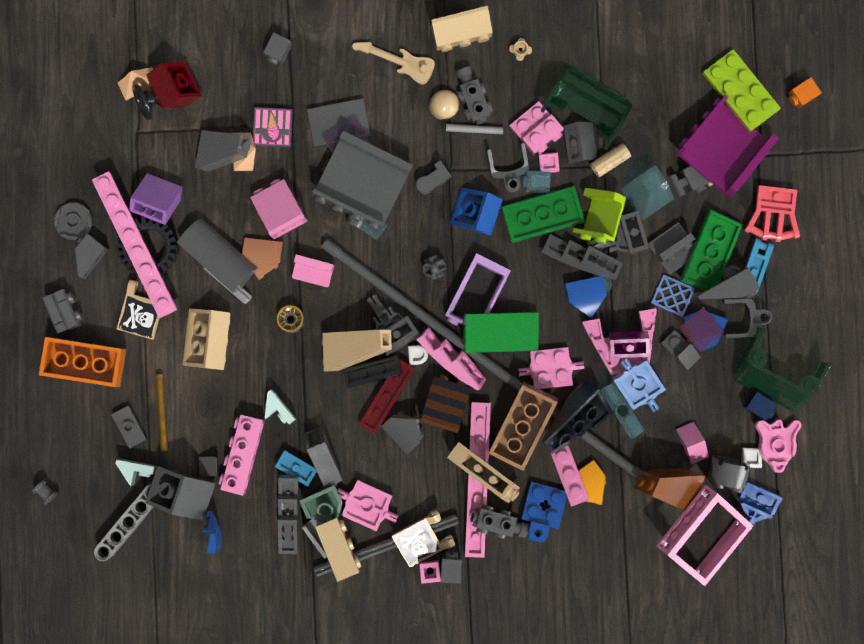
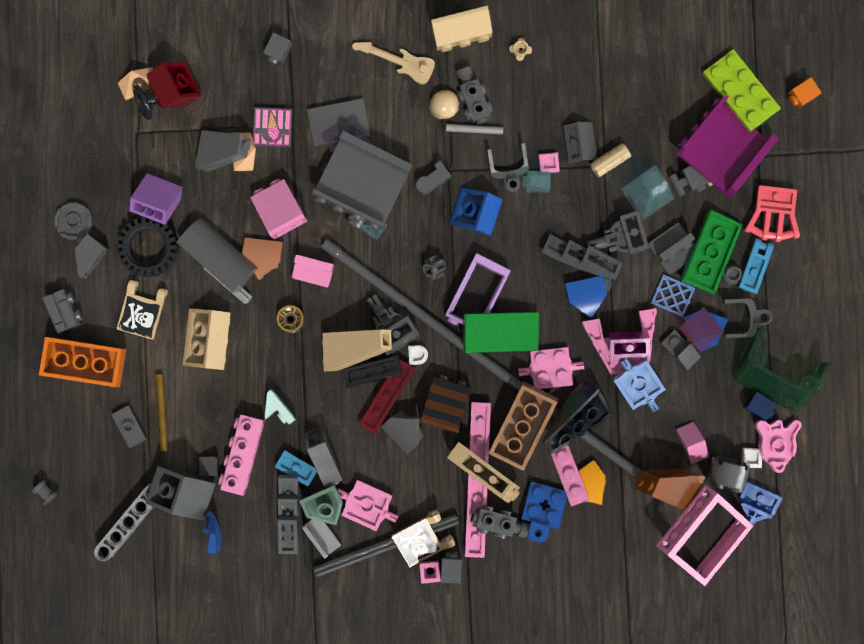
bright pink plate [92,171,178,318] -> none
light aqua slope [115,459,158,486] -> none
tan brick [315,517,362,582] -> none
bright pink slope [416,328,486,391] -> none
green tile [501,186,585,244] -> none
bright pink plate [509,101,564,156] -> none
clear green windscreen [541,67,632,150] -> none
lime panel [573,188,626,244] -> none
clear light blue piece [600,382,645,439] -> none
dark grey slope [695,268,760,300] -> none

